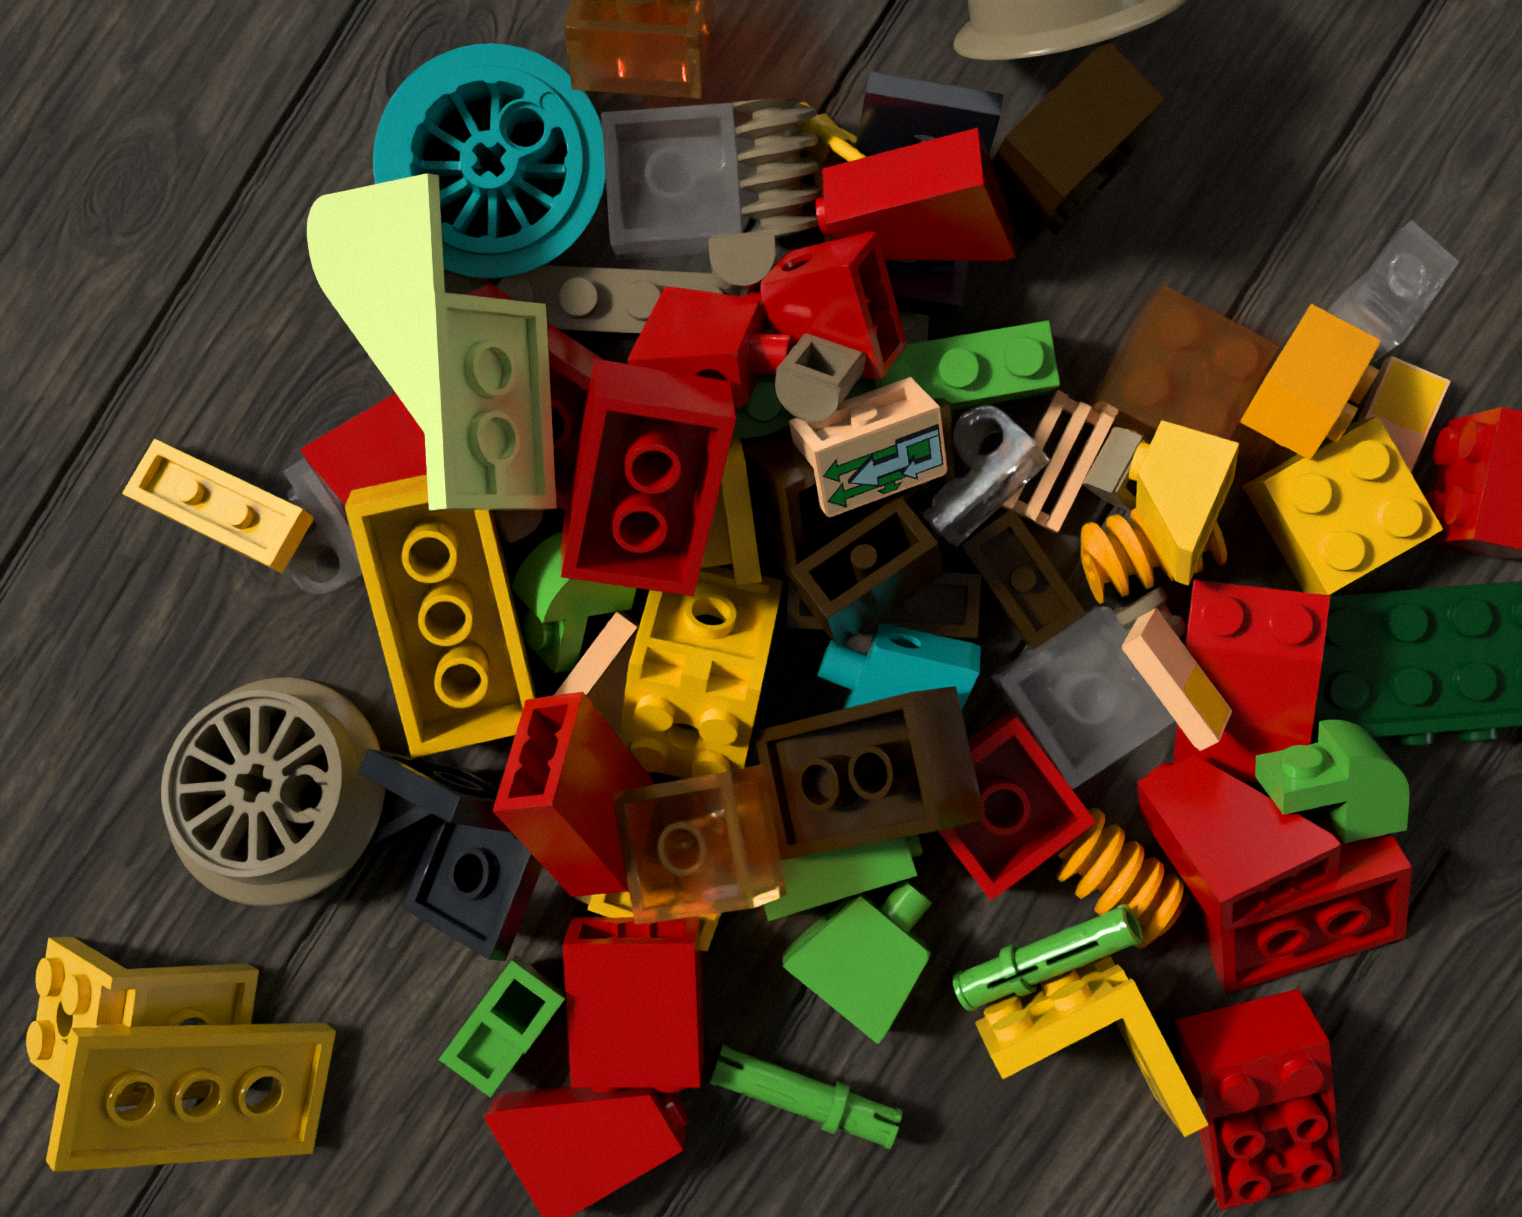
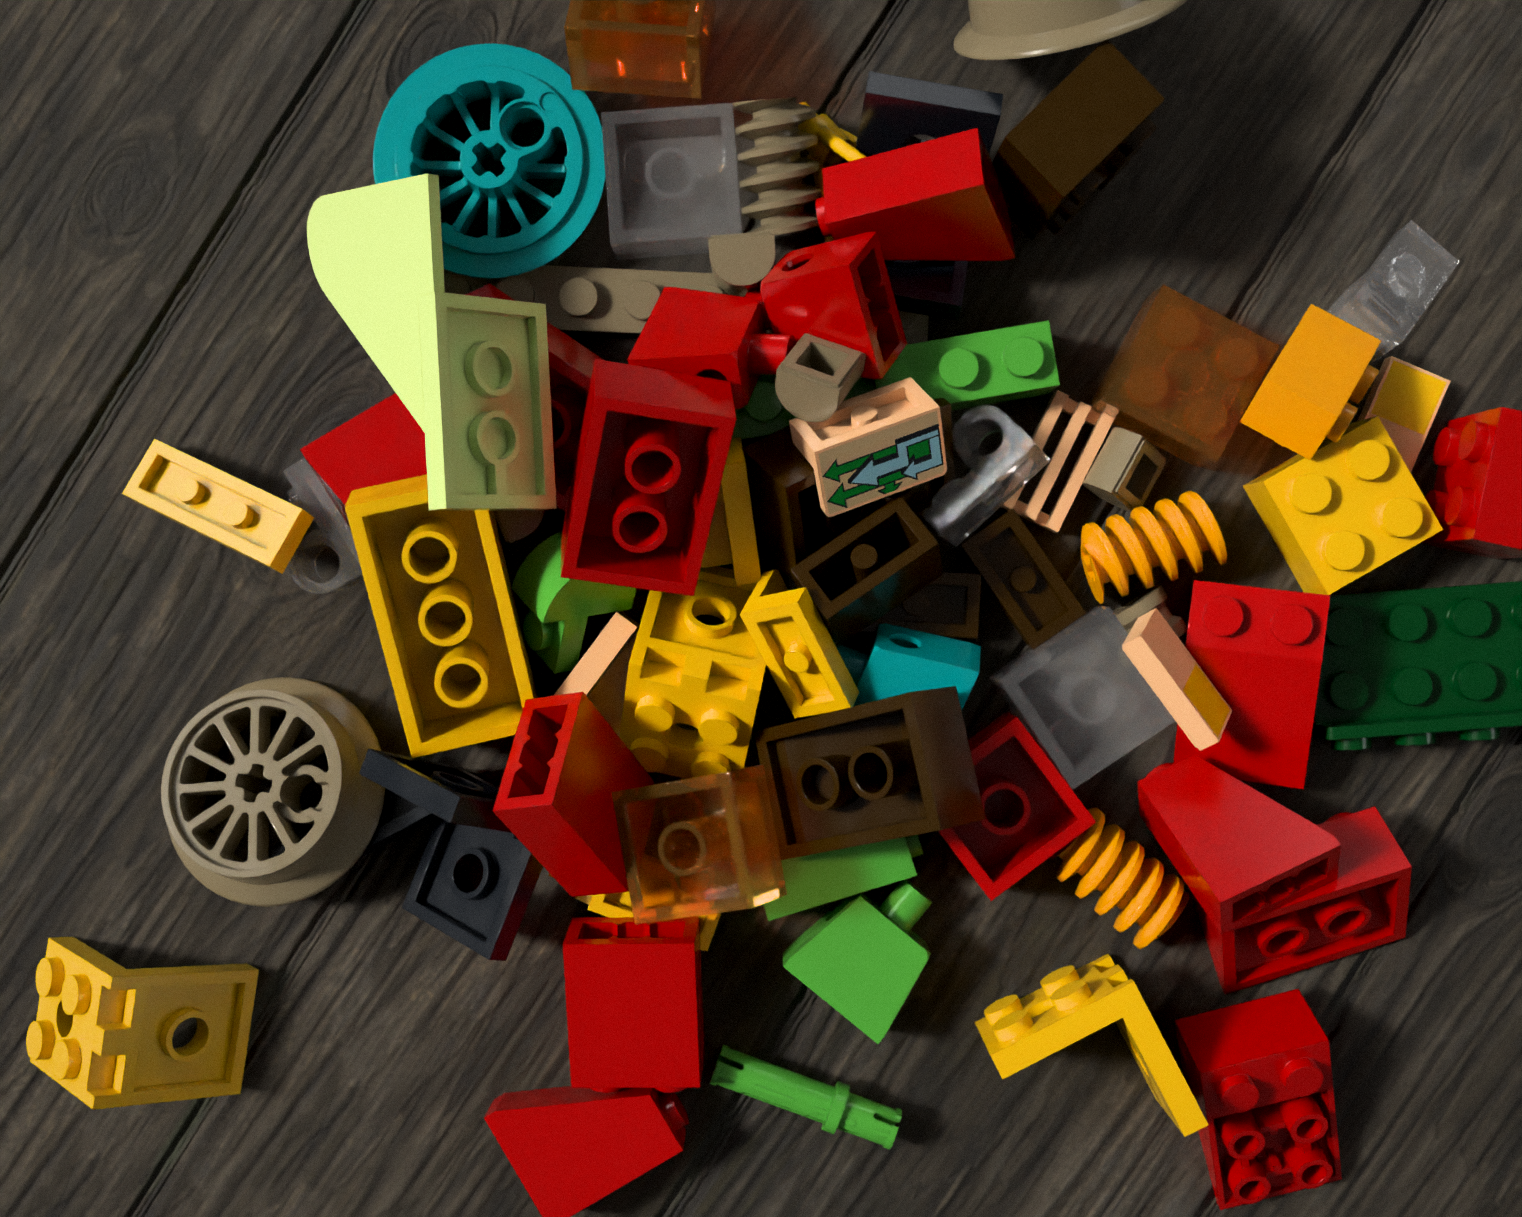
yellow plate [46,1023,336,1172] -> none
bright green brick [439,955,566,1098] -> none
bright green pin [953,903,1143,1012] -> none
yellow slope [1129,420,1239,586] -> none
bright green brick [1255,720,1410,843] -> none
none -> yellow panel [739,569,859,718]

